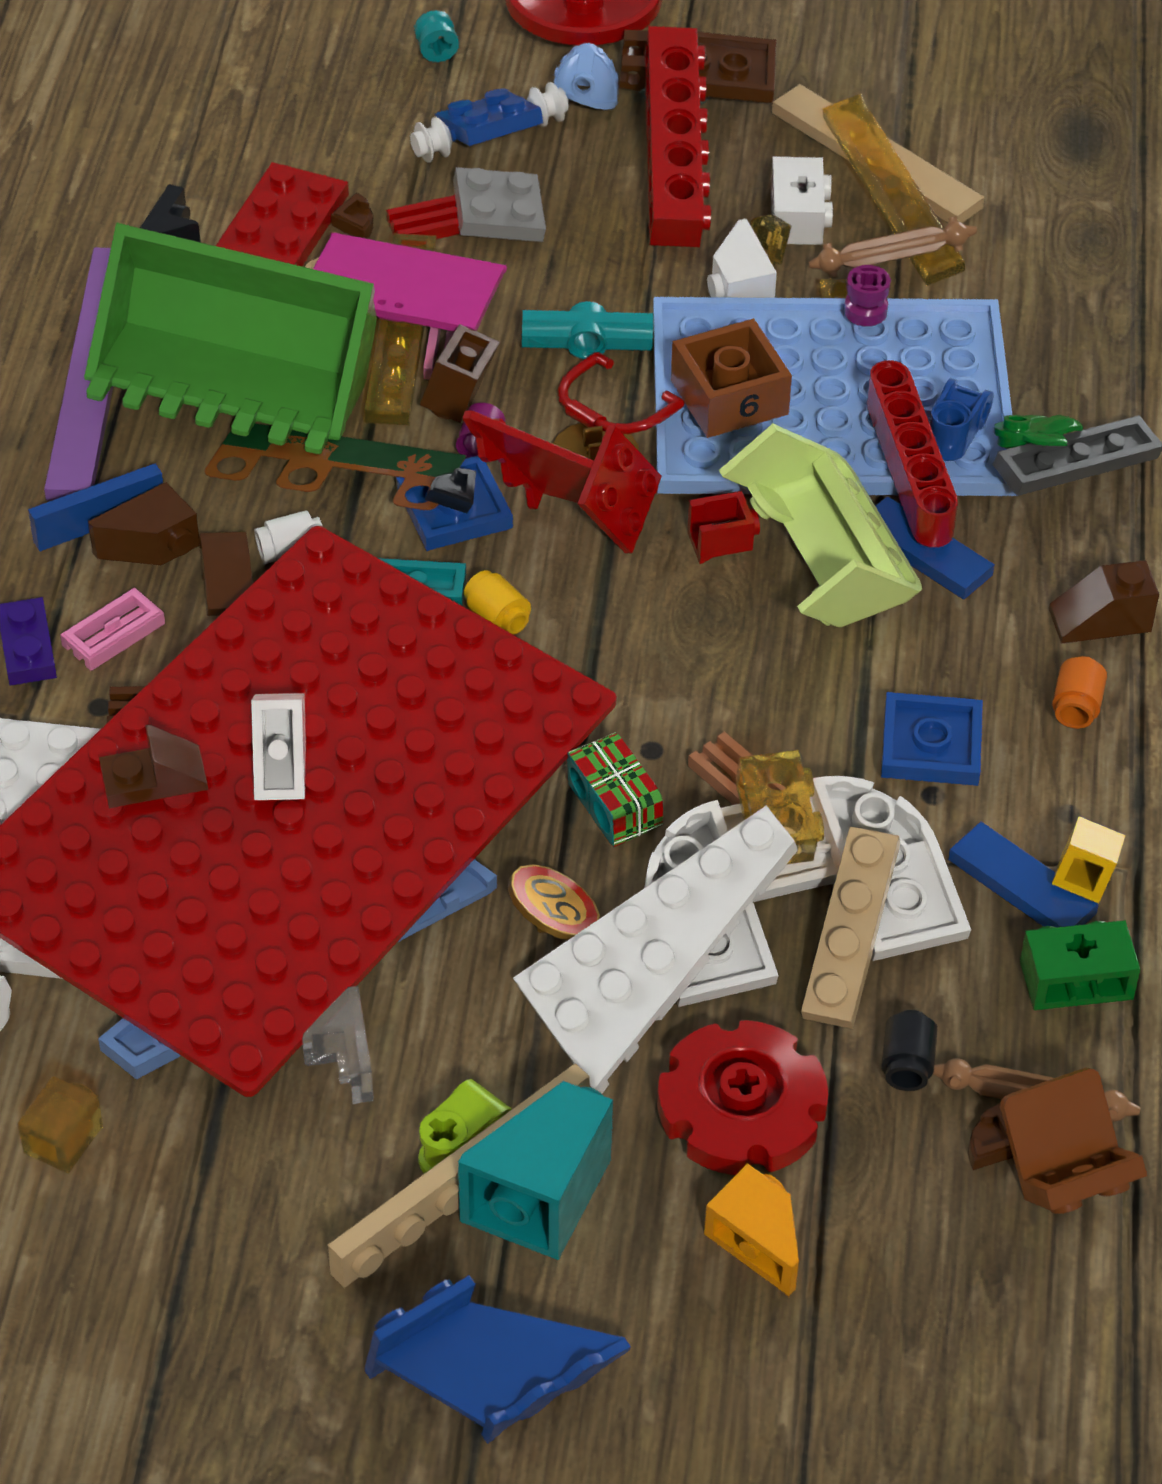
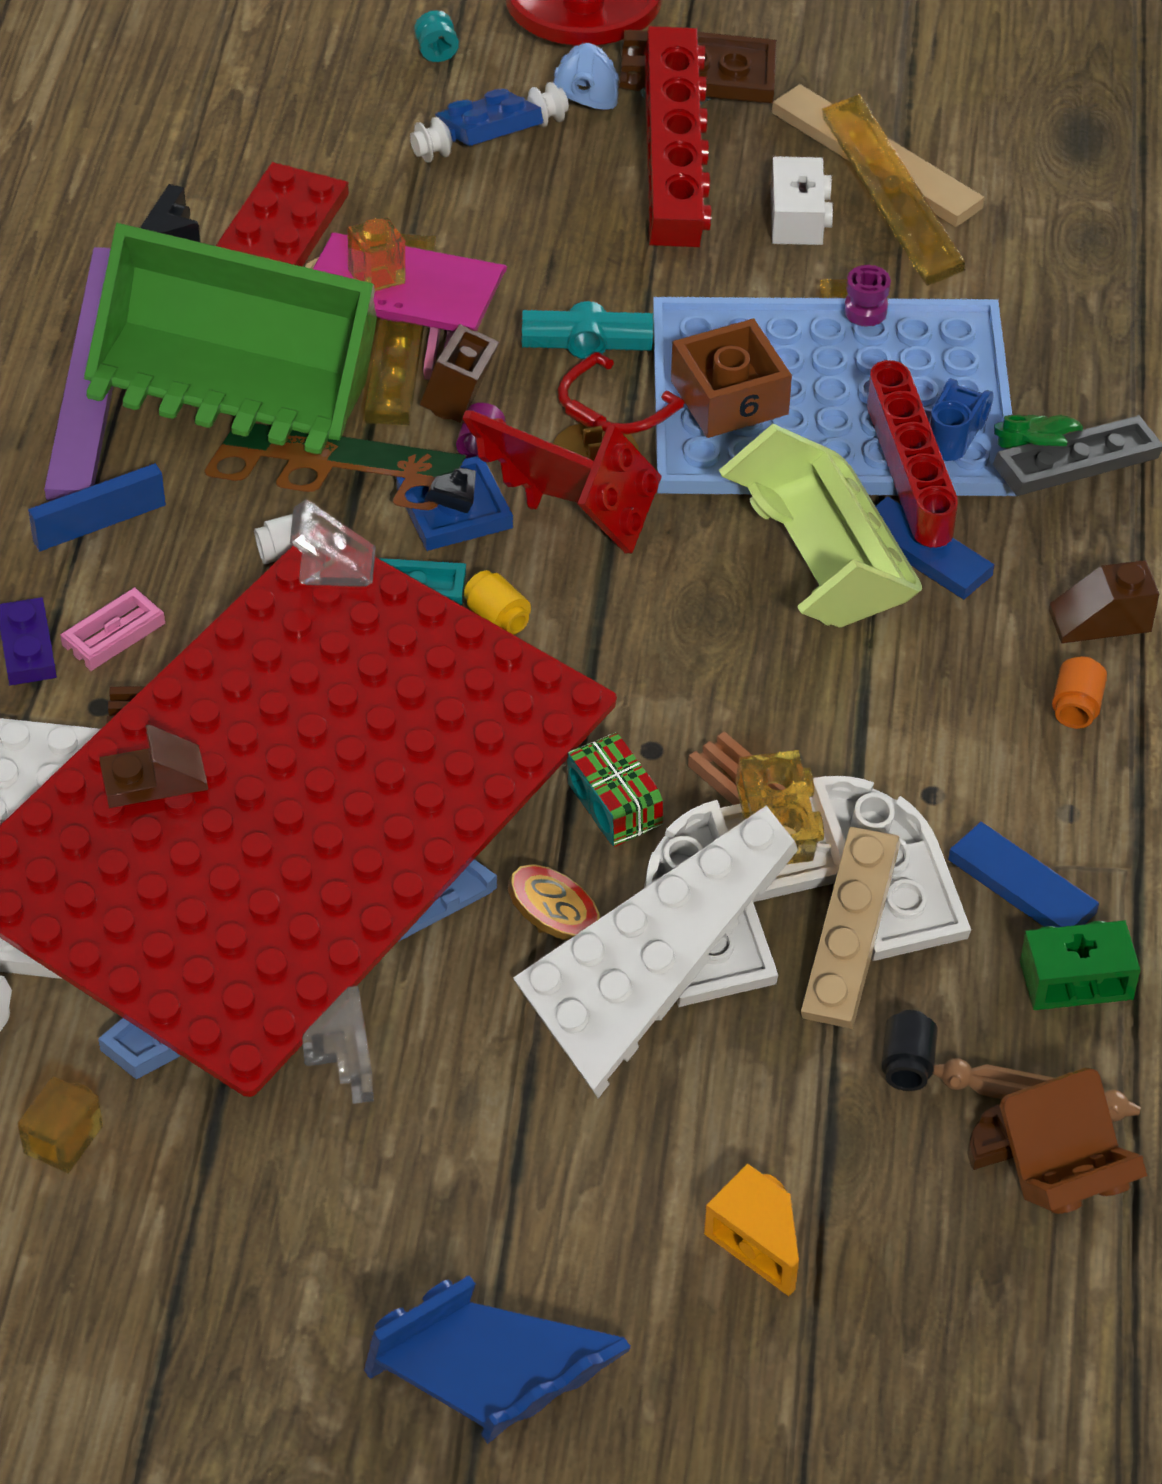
reddish brown slope [88,482,200,565] -> none
reddish brown slope [199,532,253,616] -> none
white slope [251,693,306,800] -> none
tan plate [328,1063,590,1288] -> none
reddish brown tile [331,193,373,239] -> none
red tile [387,195,460,246] -> none
lime piece [418,1079,512,1174] -> none
light grey plate [453,167,546,242] -> none
teal slope [458,1081,613,1260] -> none
red piece [657,1020,828,1175] -> none
red window [687,491,760,564] -> none
white slope [707,219,777,298] -> none
clear yellow tile [749,214,792,266] -> none
medium nougat wheel [809,216,977,278] -> none
blue plate [881,692,983,786] -> none
yellow brick [1052,817,1125,904] -> none
none -> clear slope [290,499,376,586]
none -> brick [348,217,405,291]

